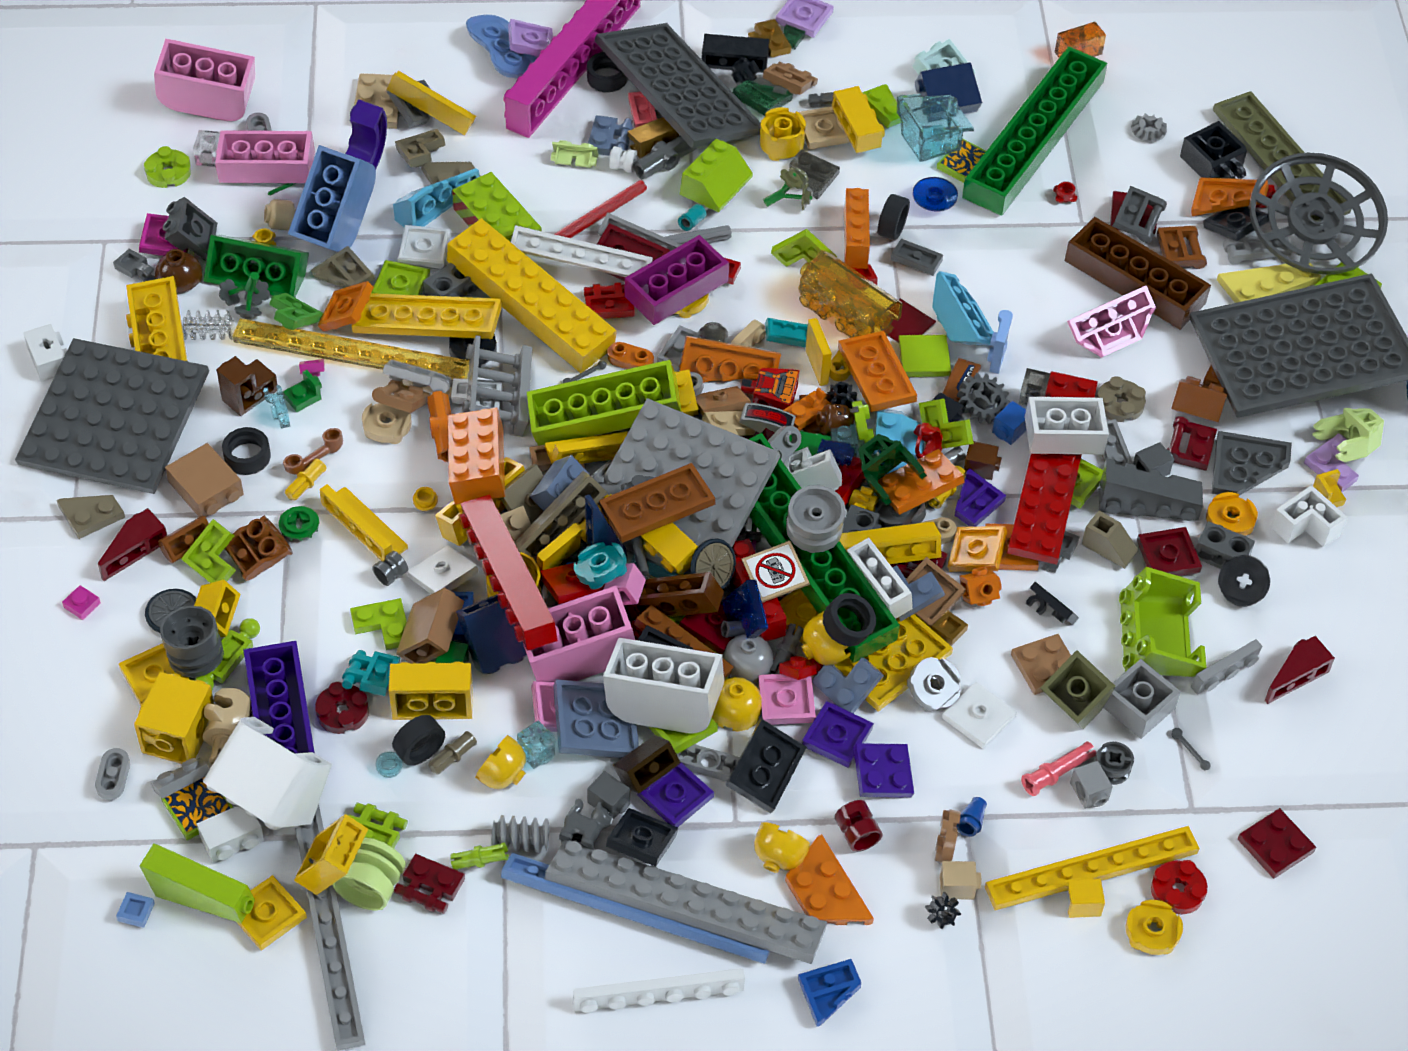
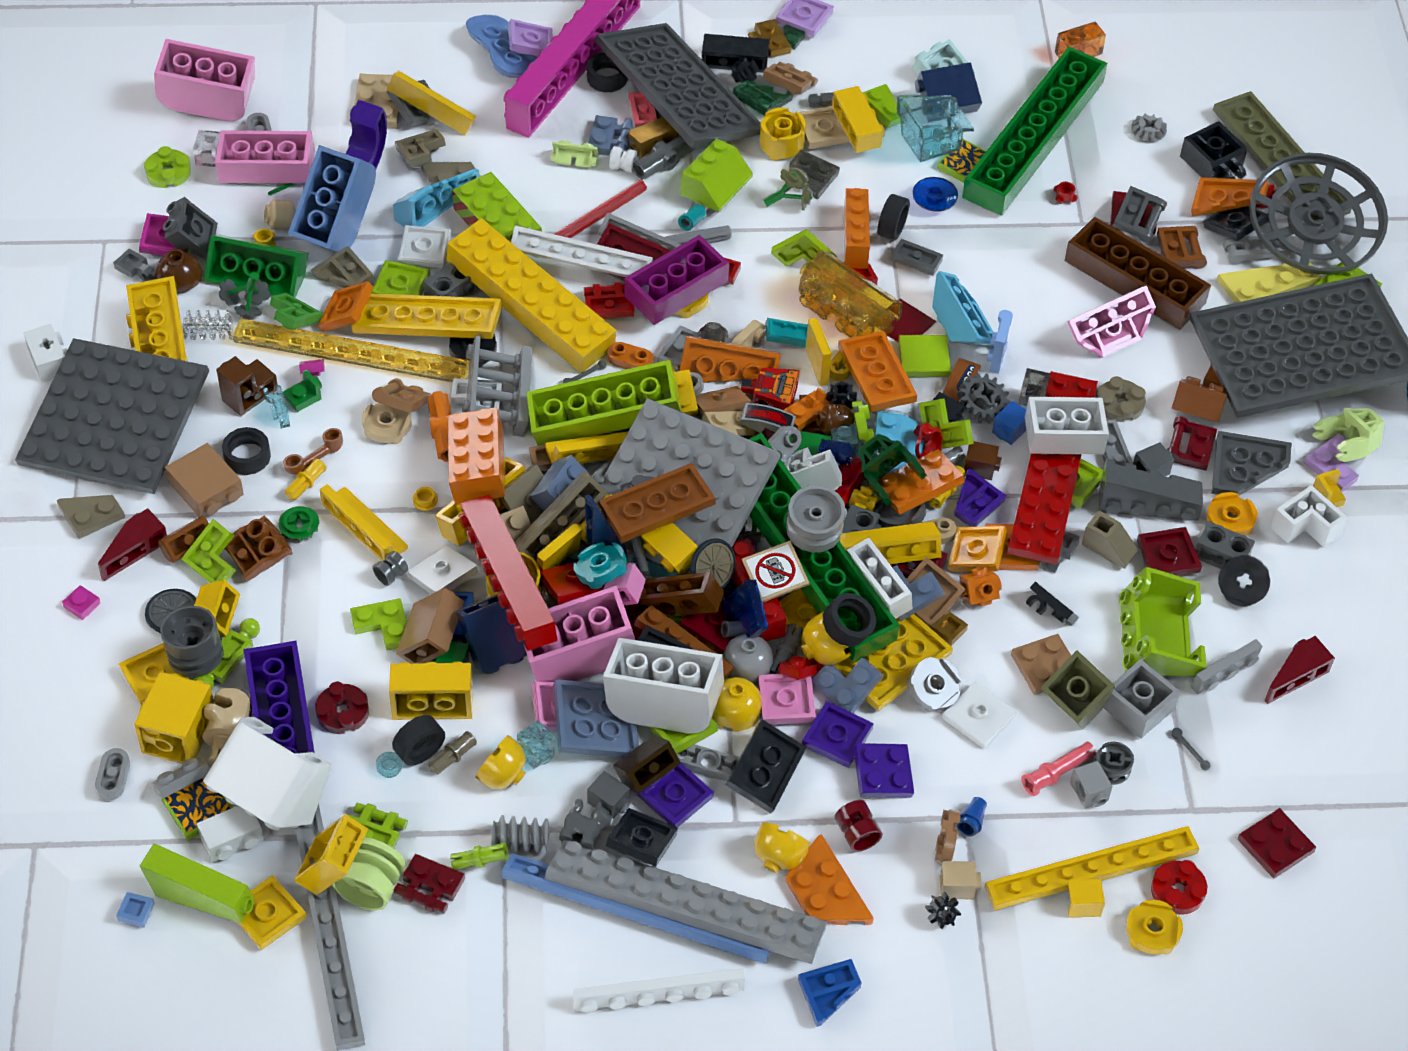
teal plate [342,650,400,696] -> none
light grey hinge [383,359,453,393] -> none

